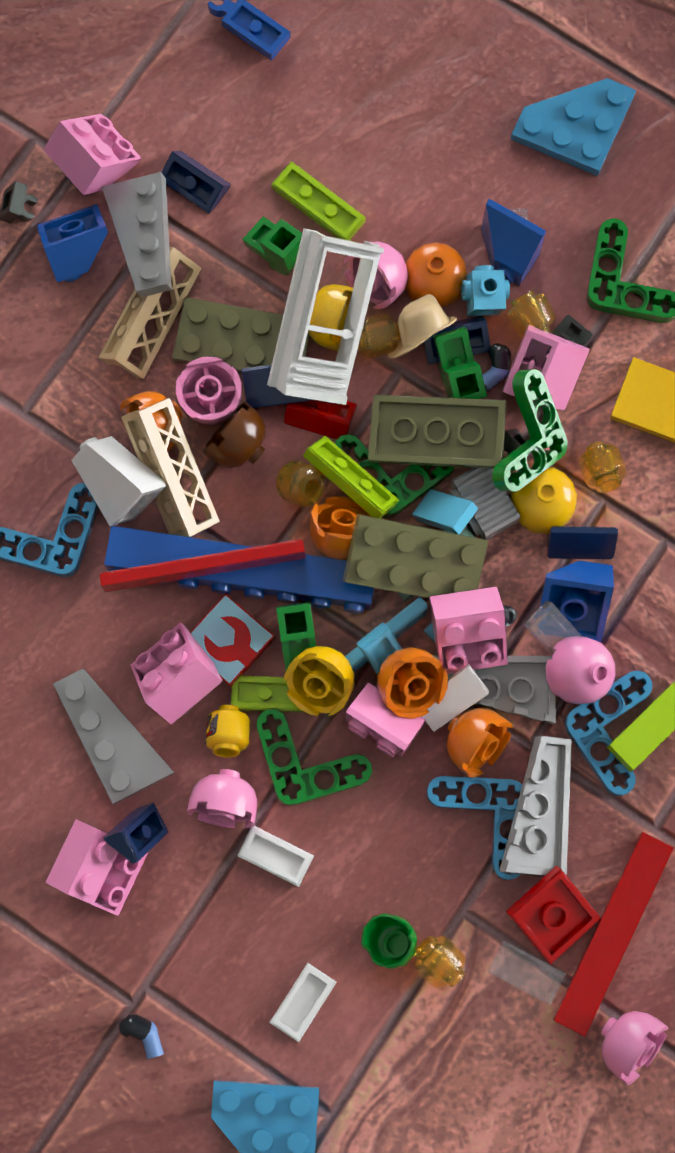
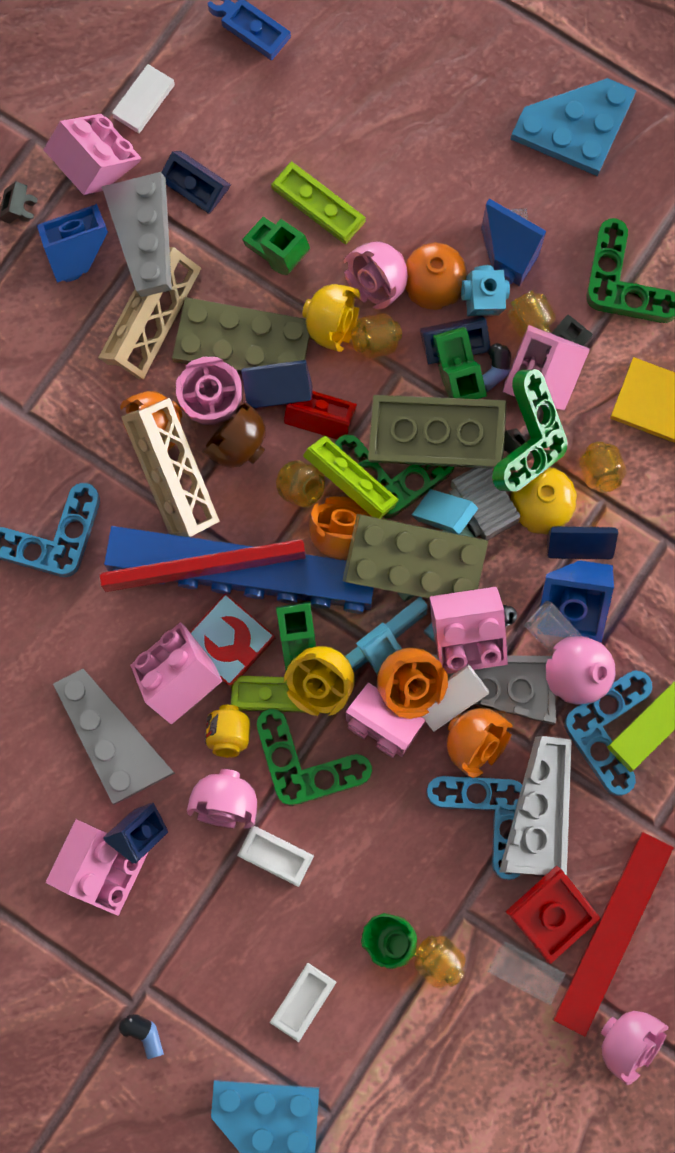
white slope [71,436,166,527] -> none
white piece [267,228,384,405] -> none
tan piece [388,294,457,358] -> none
none -> white tile [112,64,175,134]

